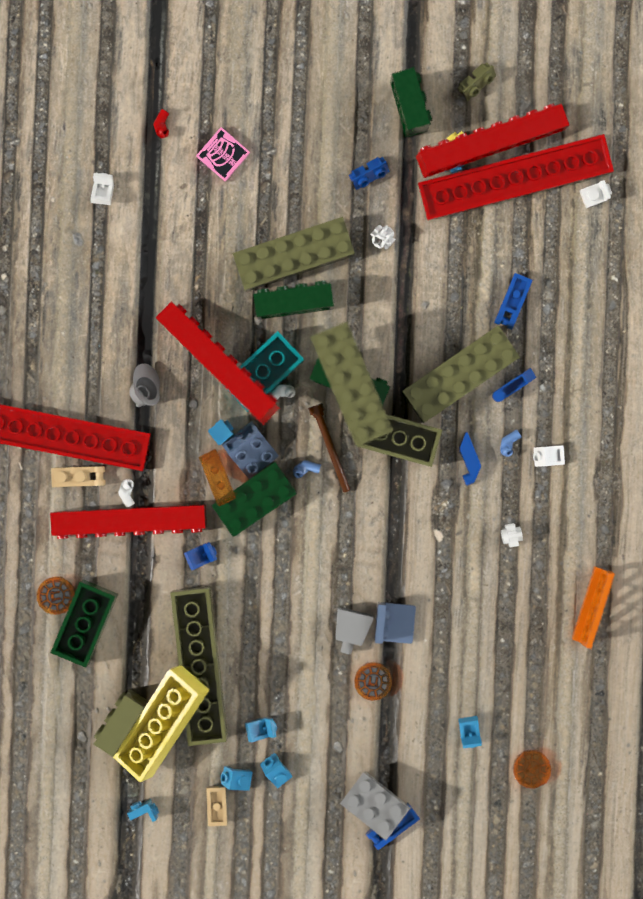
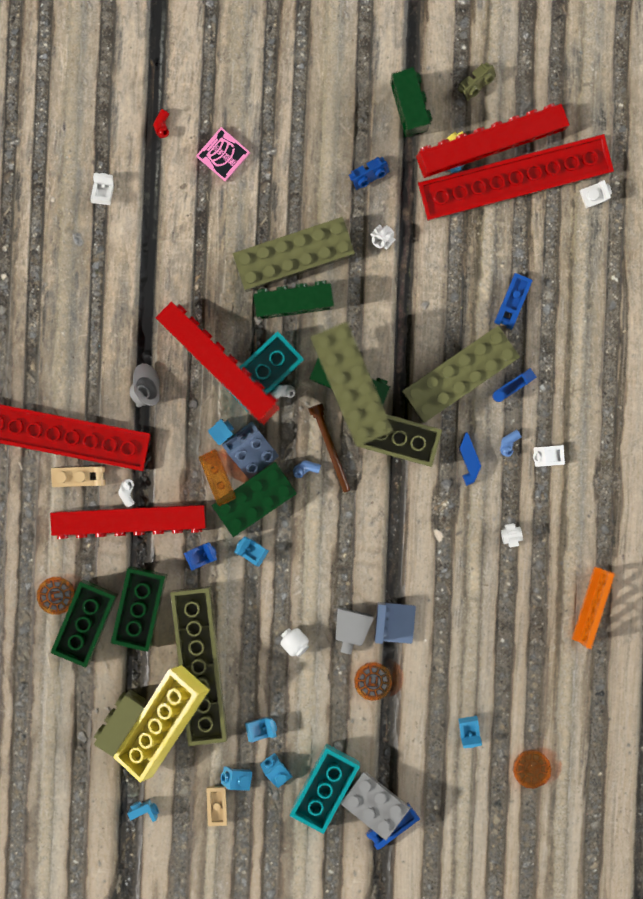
none -> dark green brick [111,566,168,652]
none -> dark azure bracket [235,536,269,567]
none -> white head [281,628,309,657]
none -> teal brick [290,743,360,834]

